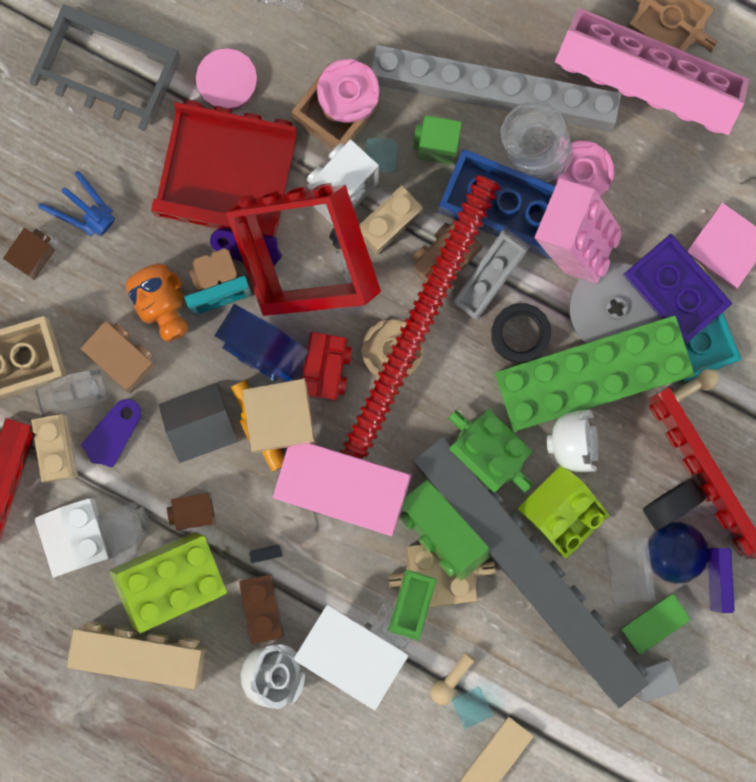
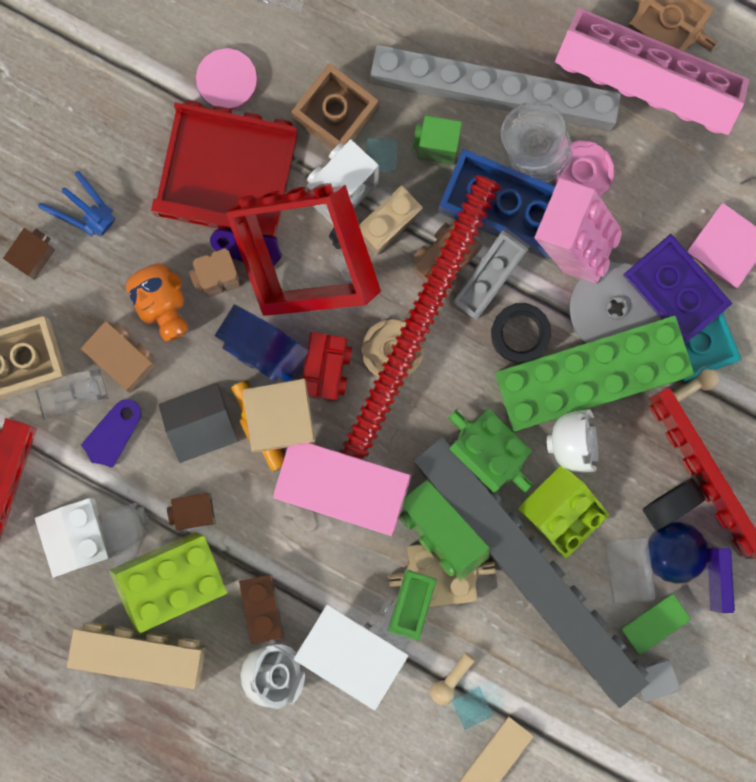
dark grey hinge [30,4,181,131] -> none
tan brick [31,414,78,483] -> none
teal tile [184,276,252,315] -> none
black tile [249,544,284,563] -> none
bright pink tile [317,59,380,123] -> none

